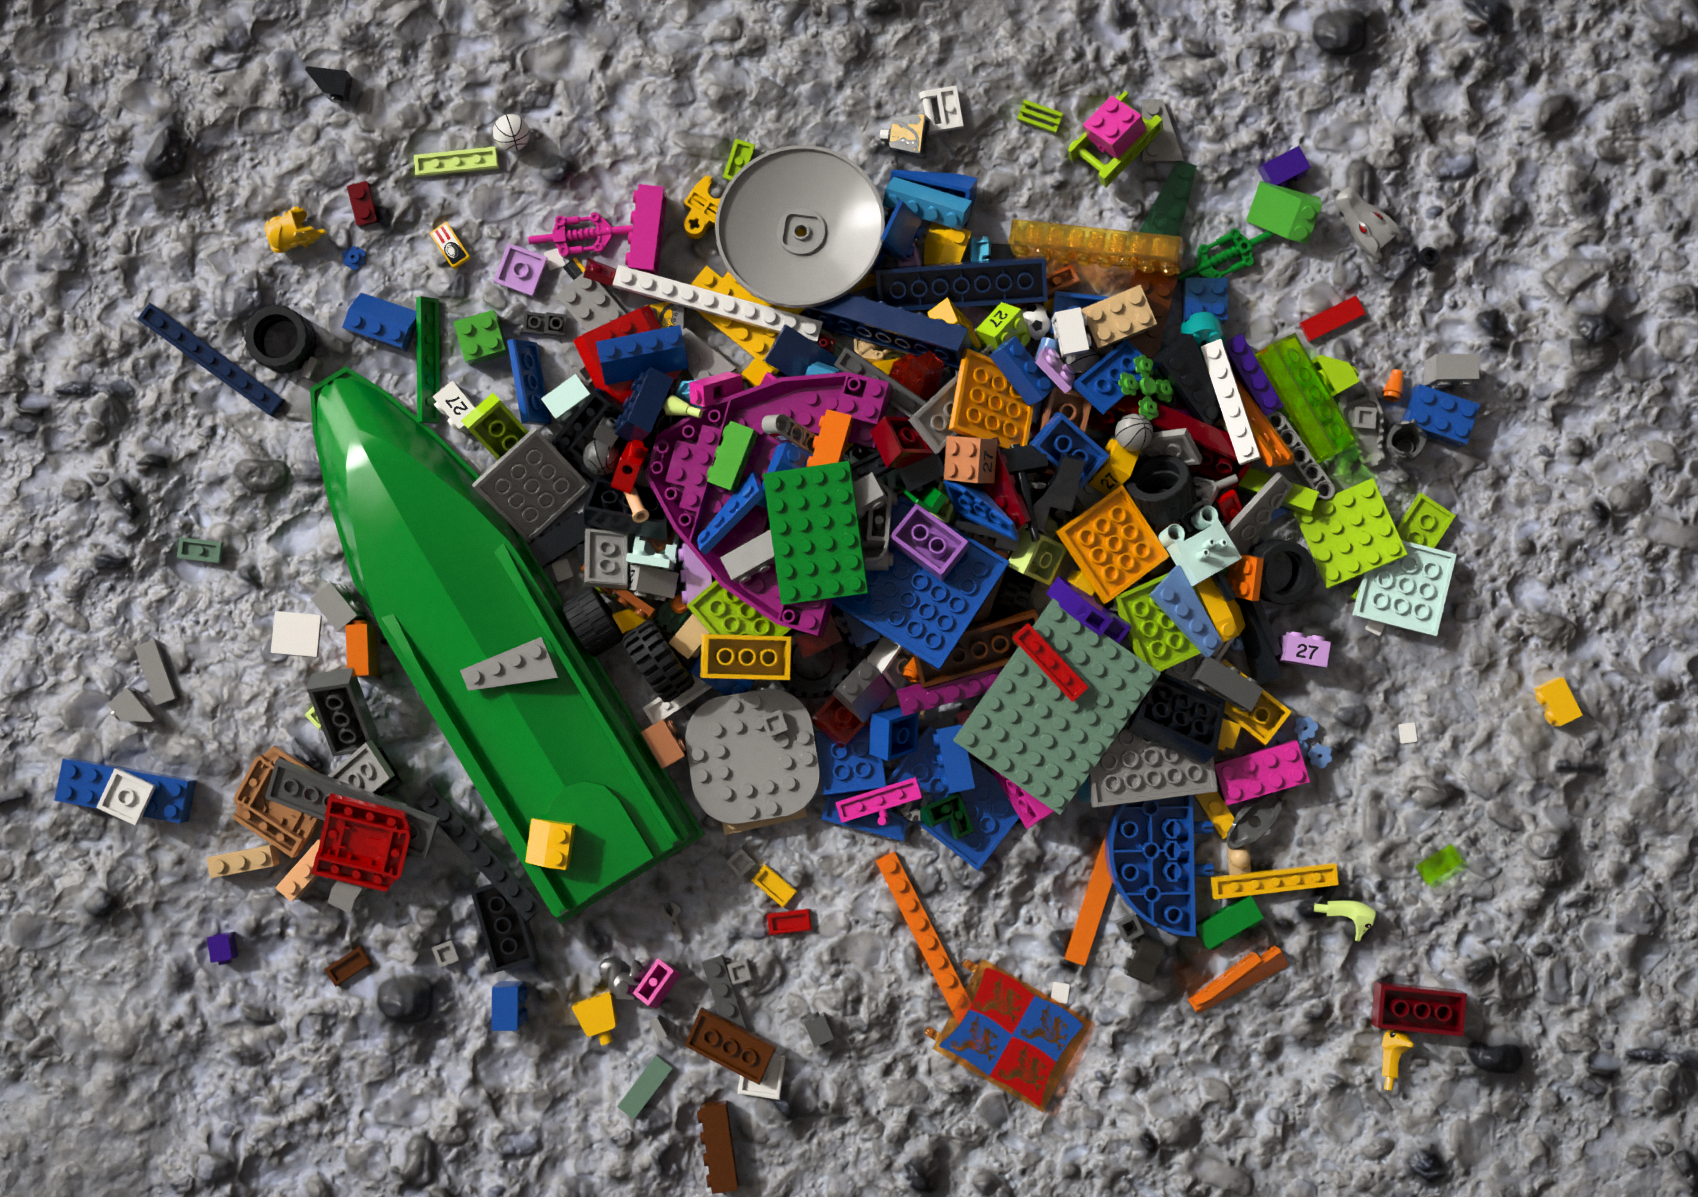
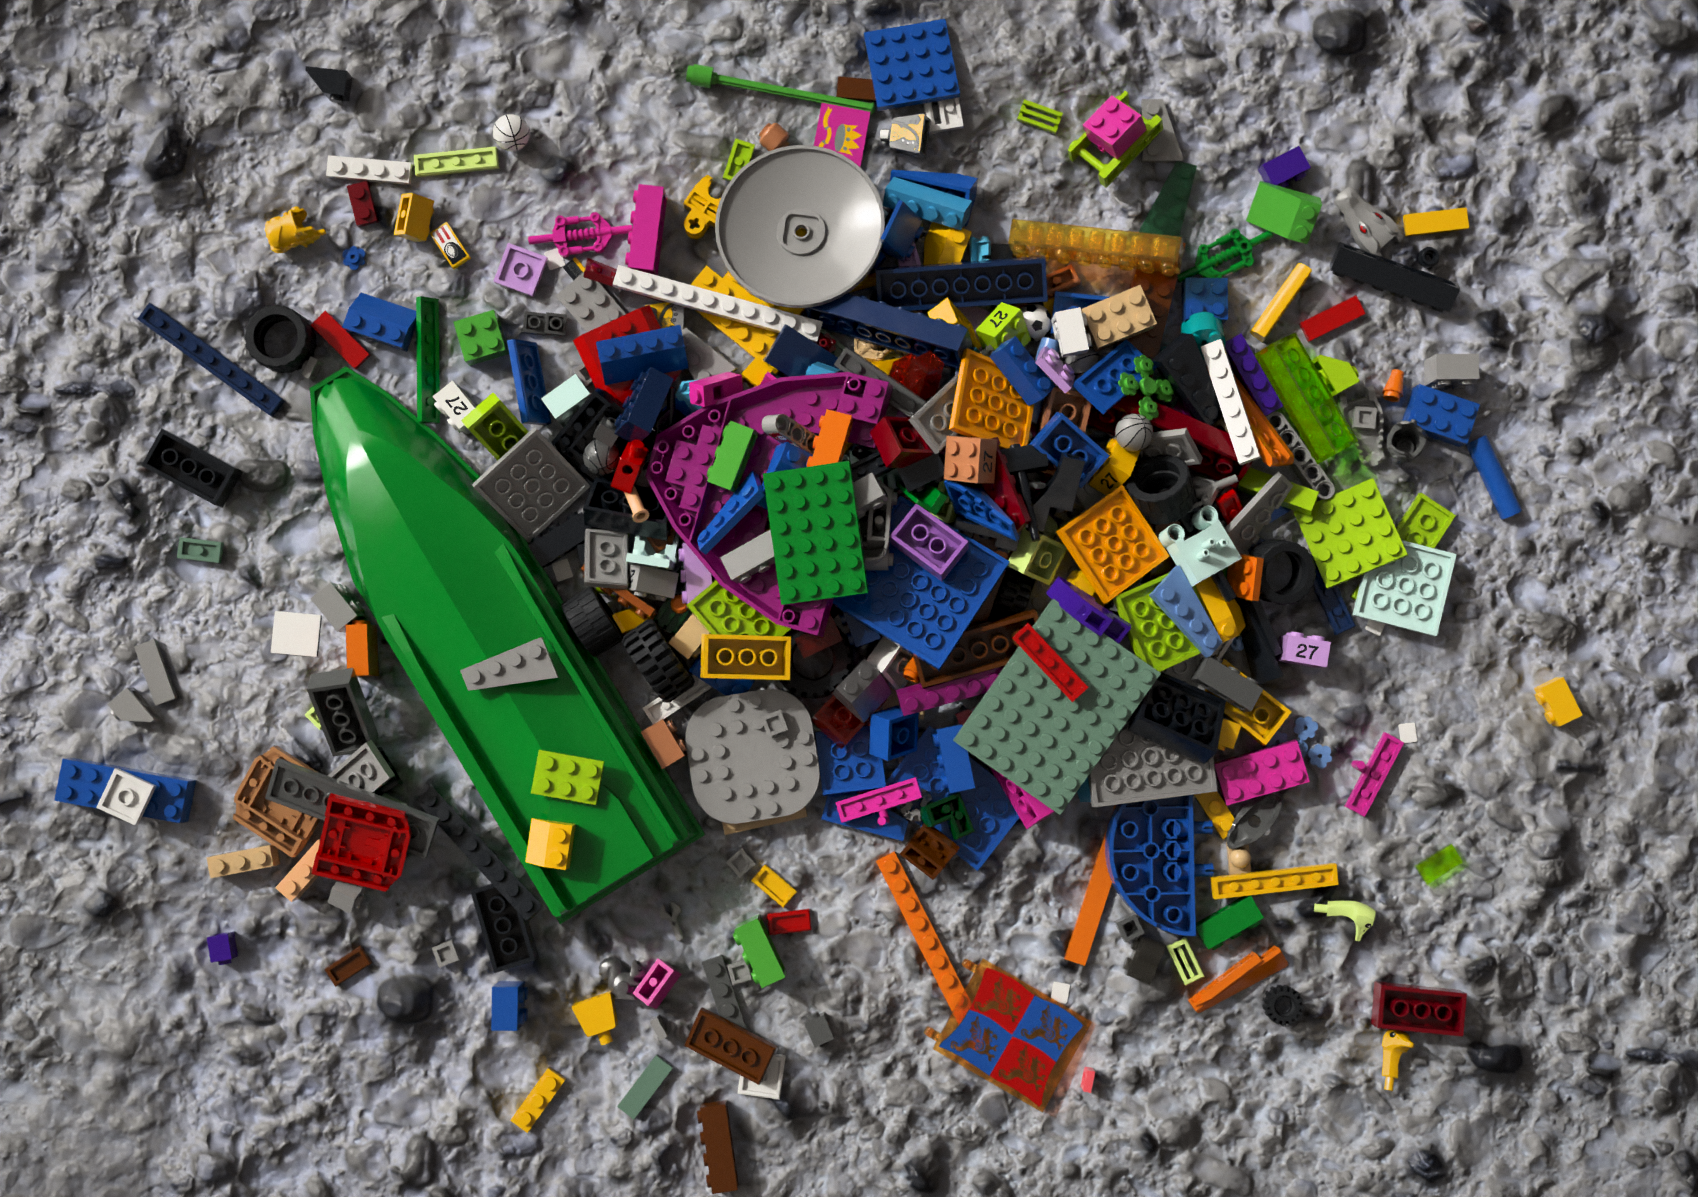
yellowish green cone [663,395,703,418] -> none
none -> black brick [141,428,243,508]
none -> red tile [311,311,371,370]
none -> white plate [326,155,413,185]
none -> yellow brick [394,193,434,242]
none -> yellow plate [510,1067,566,1133]
none -> lime plate [531,750,605,805]
none -> flag [686,64,876,167]
none -> bright green brick [733,914,787,988]
none -> nougat head [759,123,790,151]
none -> reddish brown tile [836,76,876,102]
none -> blue plate [864,19,960,111]
none -> reddish brown brick [900,824,960,880]
none -> coral tile [1081,1066,1095,1093]
none -> yellowish green tile [1166,937,1205,986]
none -> yellow brick [1250,263,1312,342]
none -> black tyre [1262,985,1304,1026]
none -> dark blue tile [1311,554,1356,635]
none -> black brick [1330,242,1460,312]
none -> dark pink plate [1344,732,1404,817]
none -> yellow tile [1403,207,1469,237]
none -> blue brick [1466,435,1523,520]

